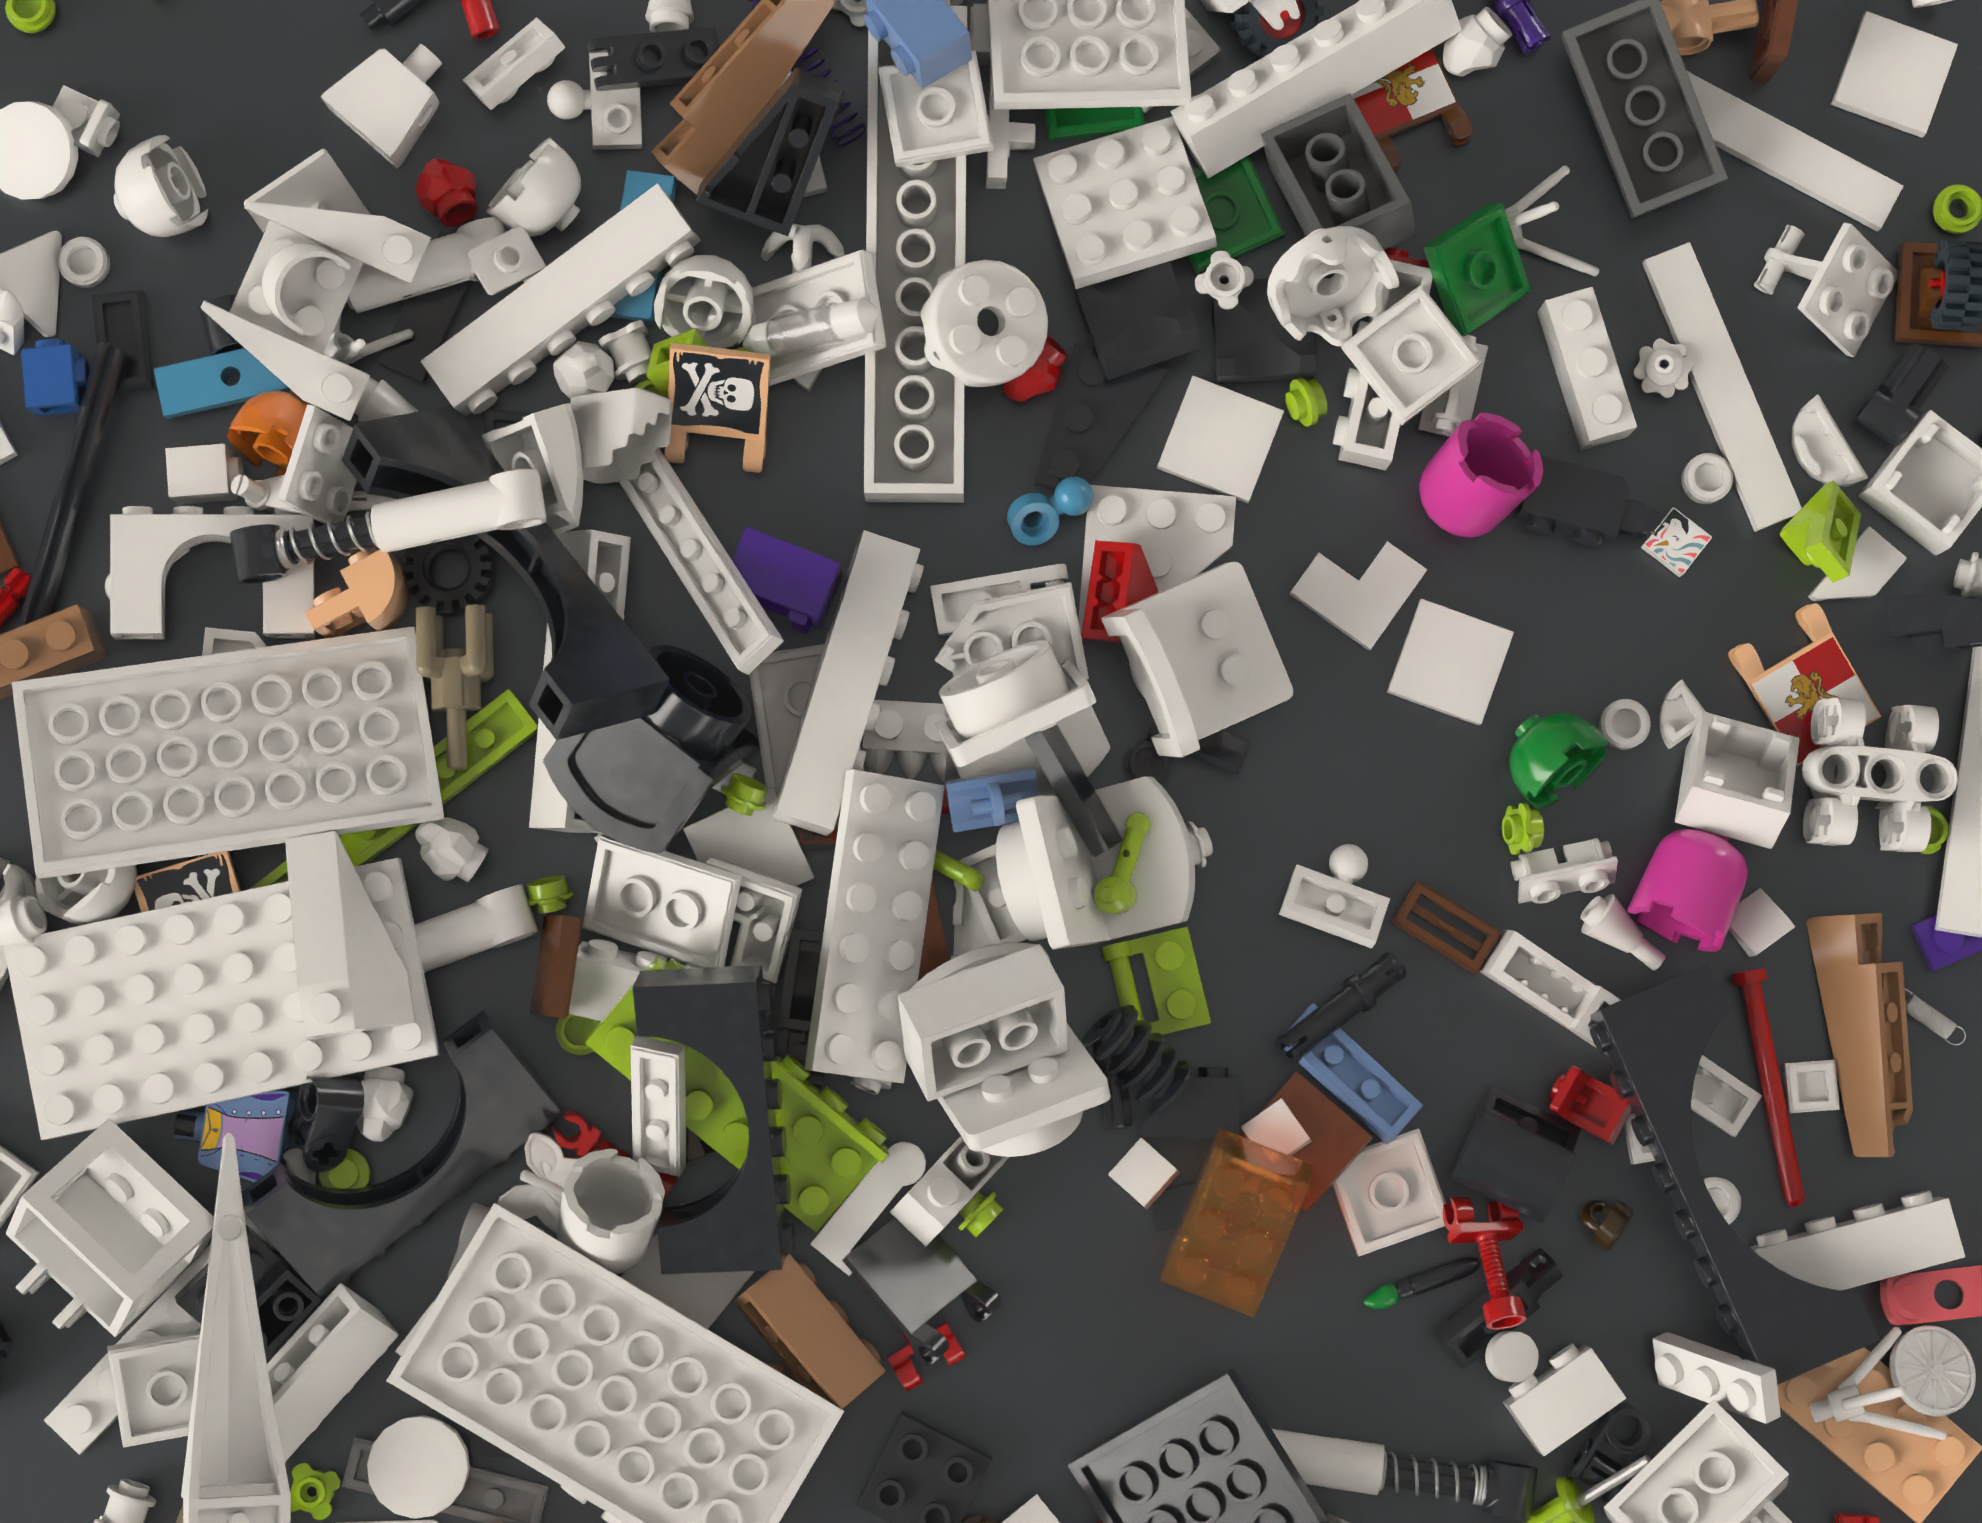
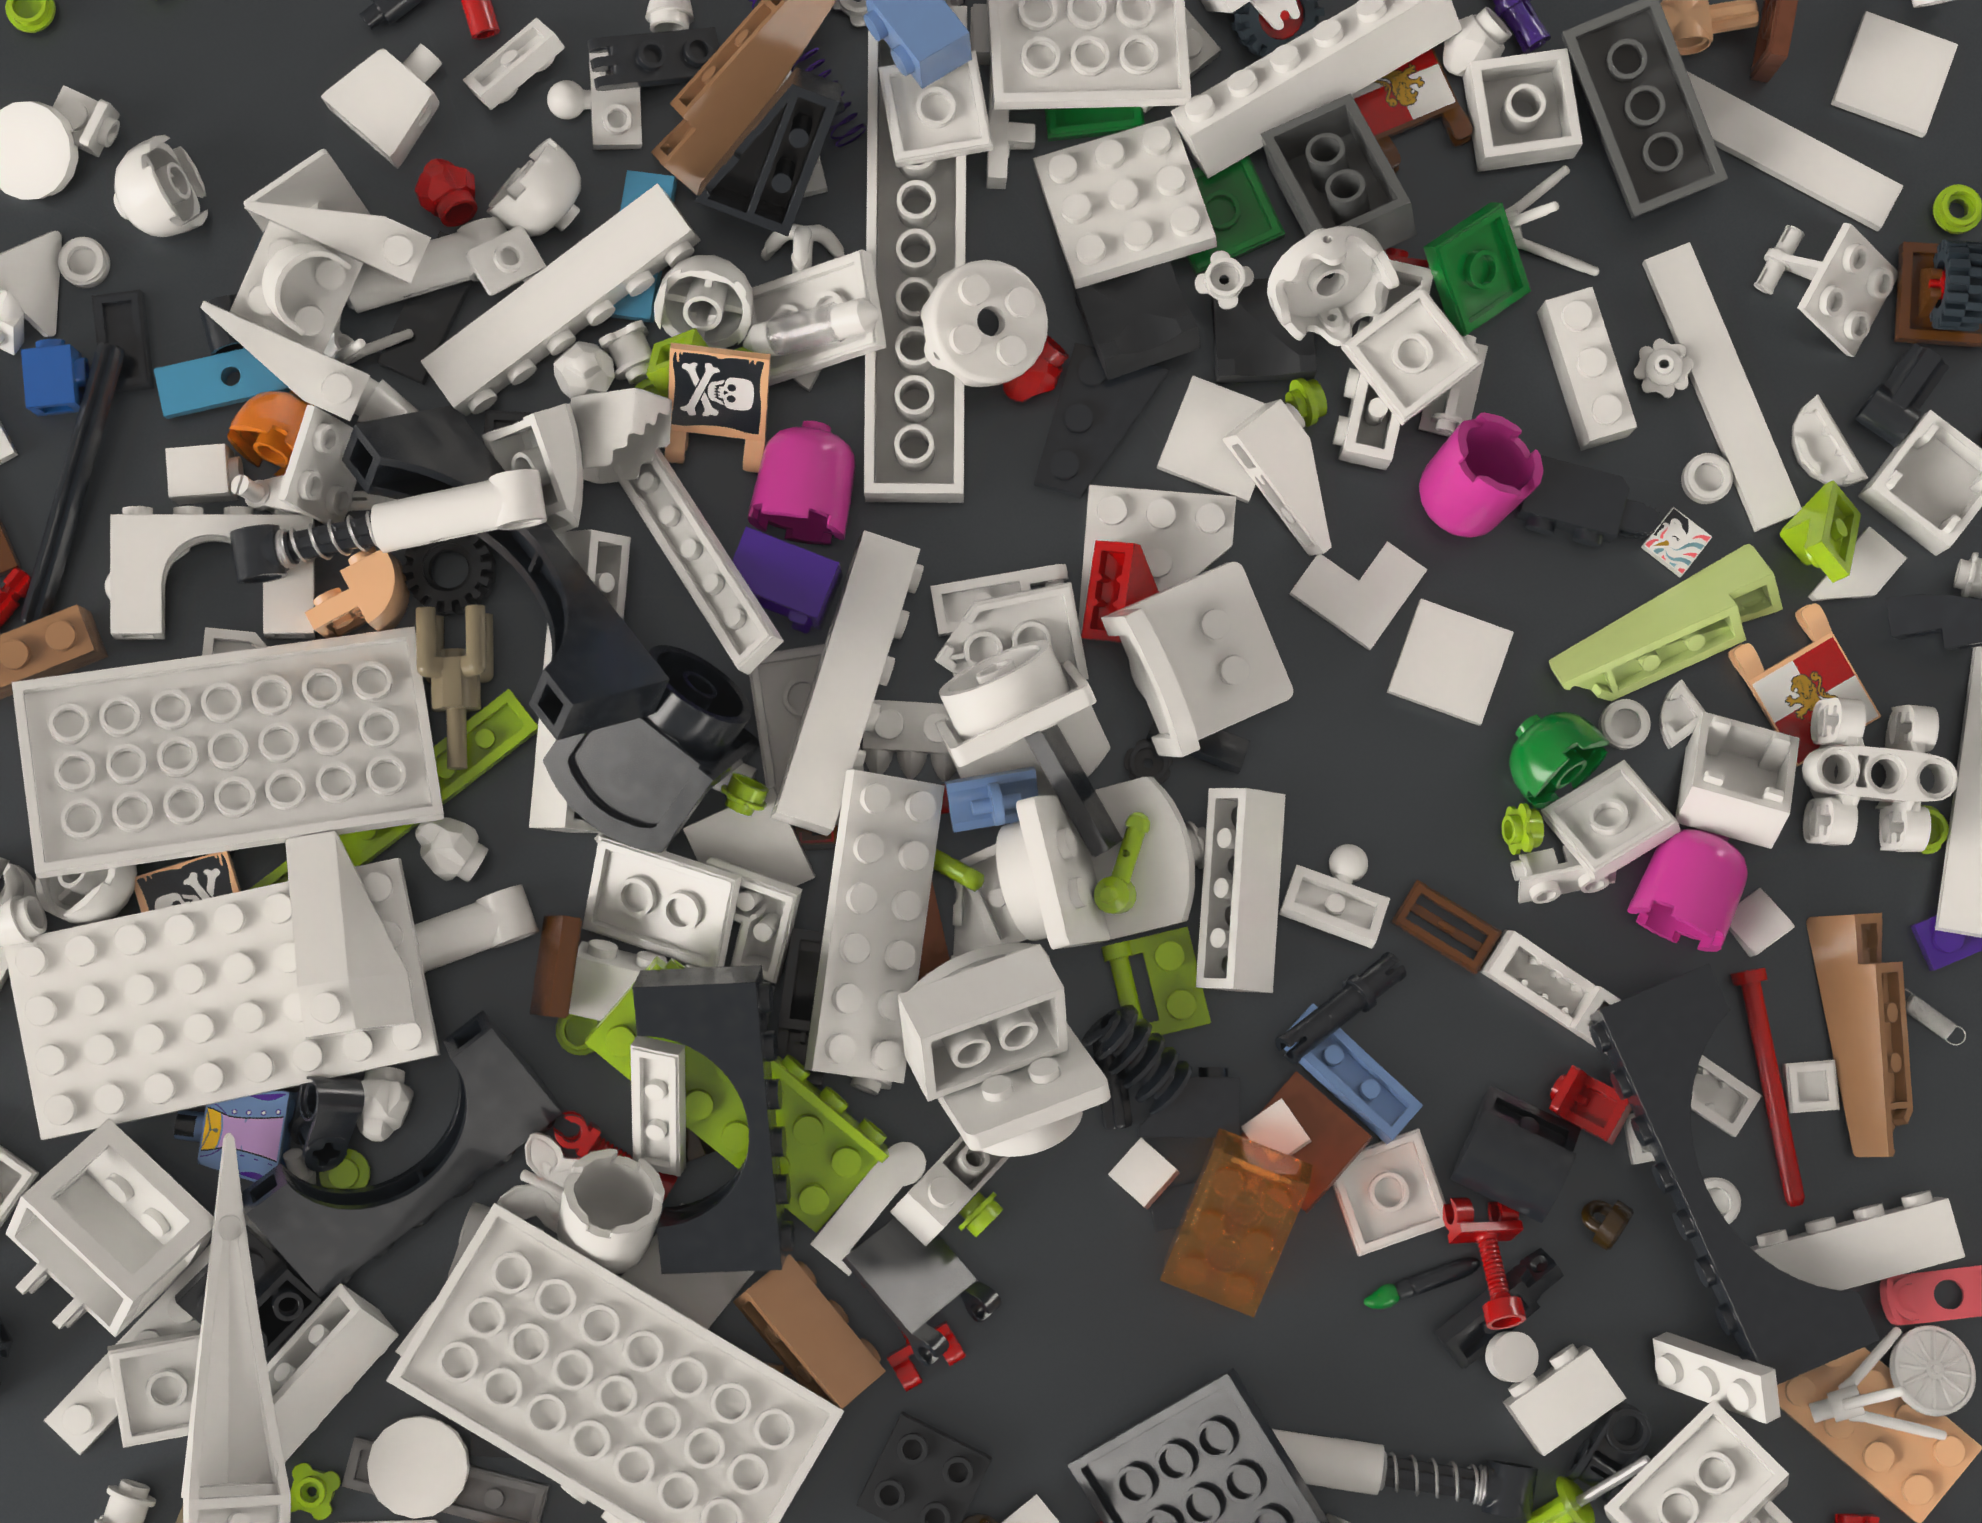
lime plate [526,875,574,913] -> none
dark azure plate [1007,476,1094,545] -> none
white cone [1580,894,1666,971] -> none
none -> dark pink cylinder [748,421,856,545]
none -> white brick [1196,788,1286,993]
none -> white slope [1222,399,1332,556]
none -> white brick [1463,48,1583,172]
none -> white tile [1541,760,1681,883]
none -> yellowish green wedge [1549,544,1783,701]

